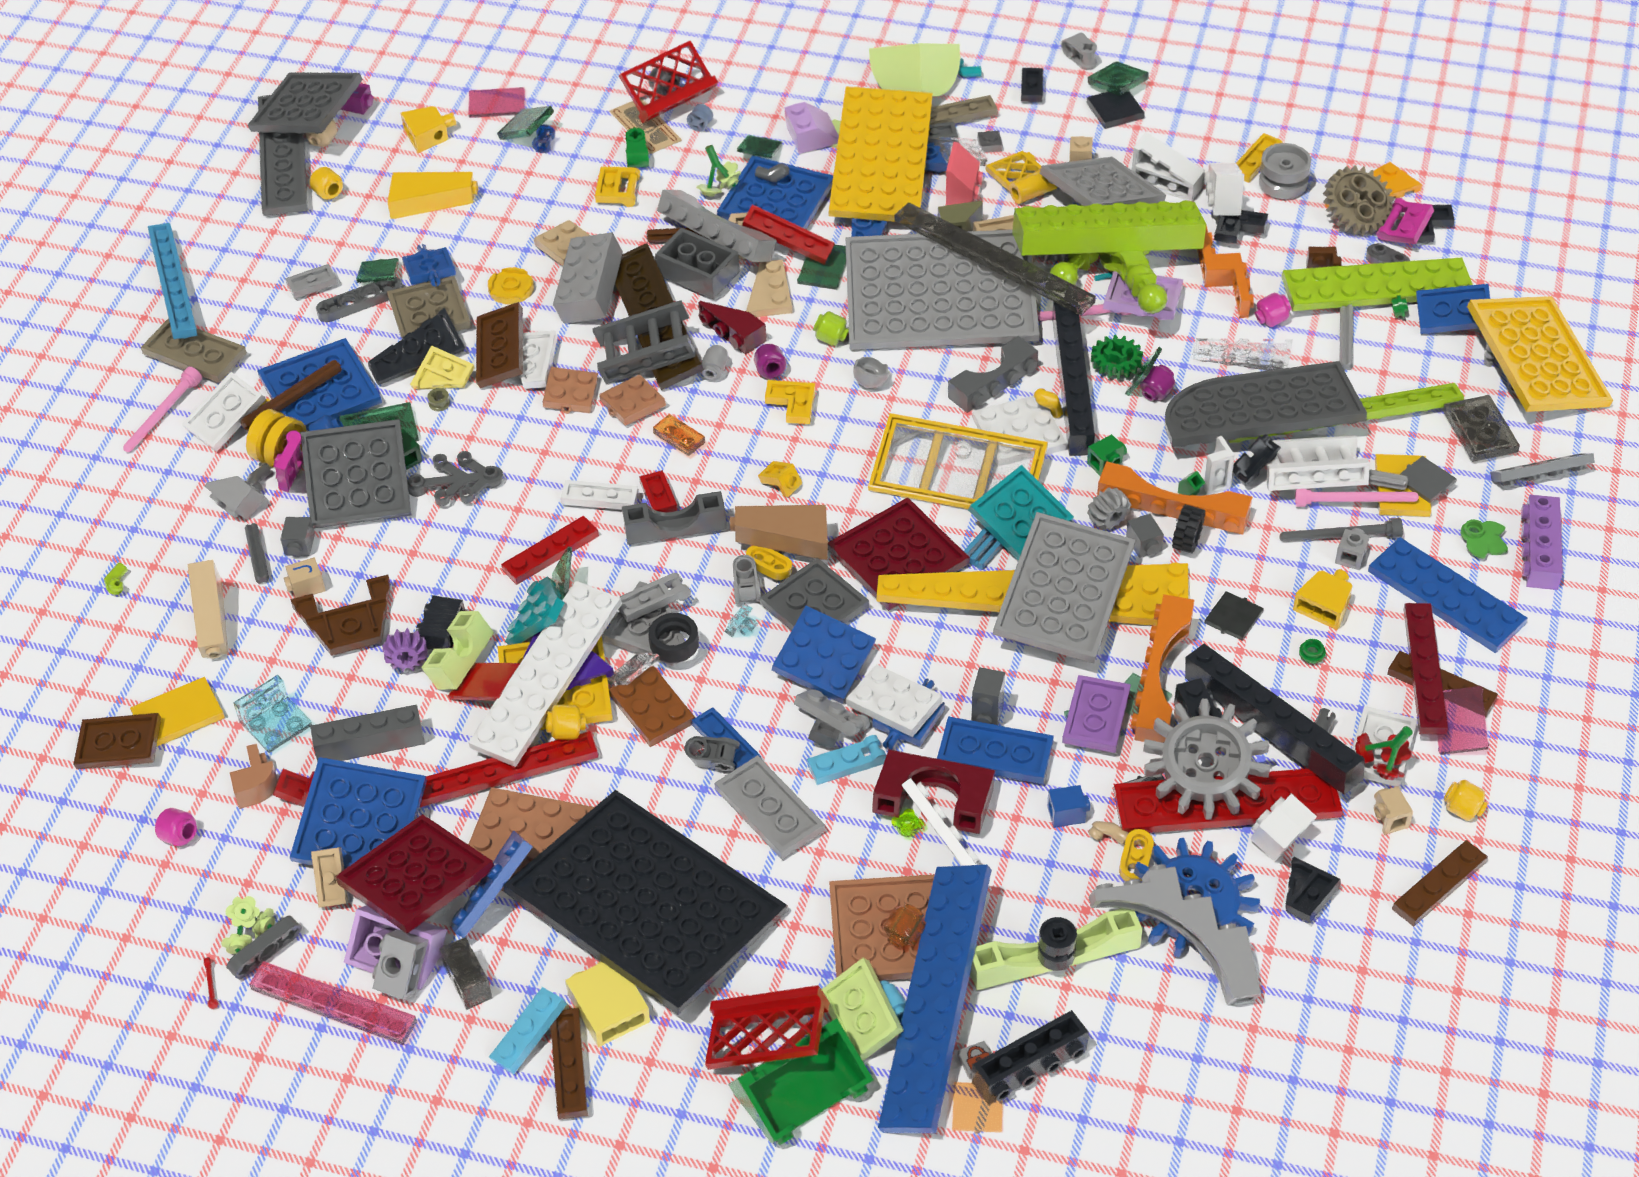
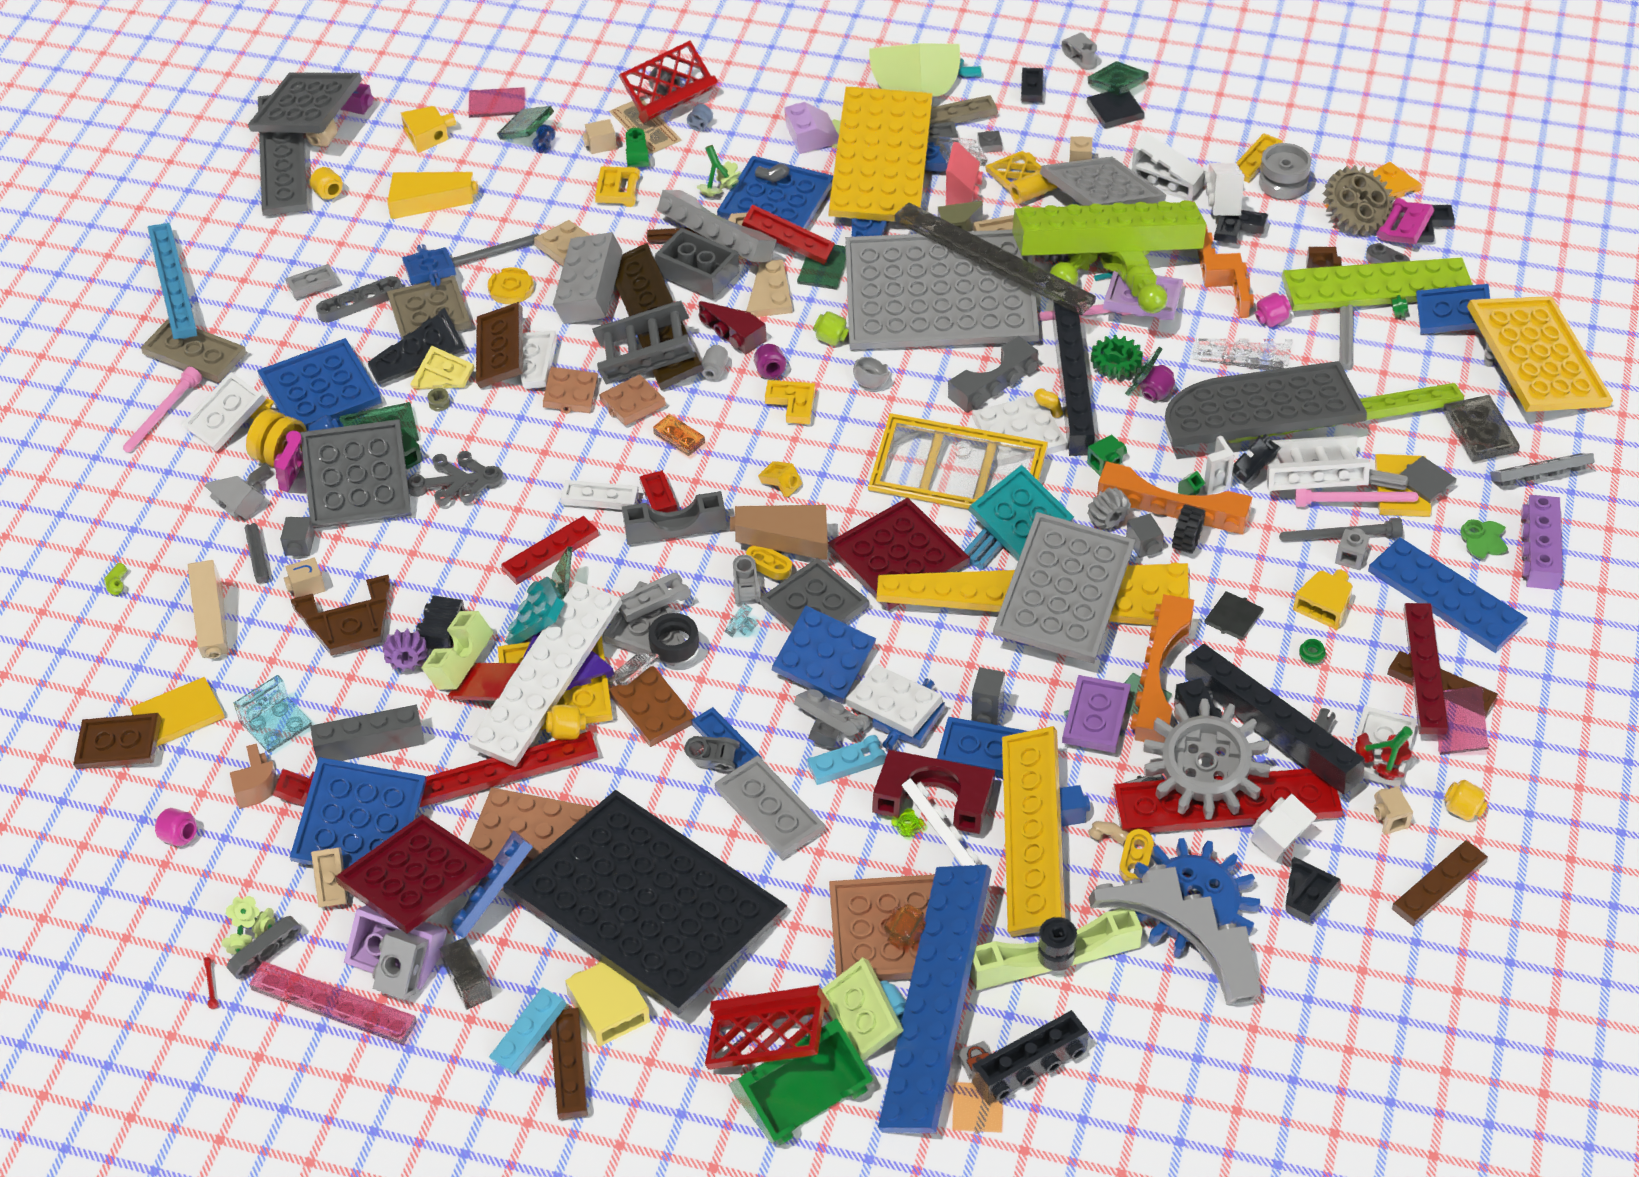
reddish brown axle [240,360,342,431] -> none
clear green piece [356,258,400,283] -> none
clear green piece [737,135,782,159] -> none
none -> dark grey bar [451,233,539,266]
none -> tan brick [582,119,617,155]
none -> yellow plate [1002,726,1065,937]

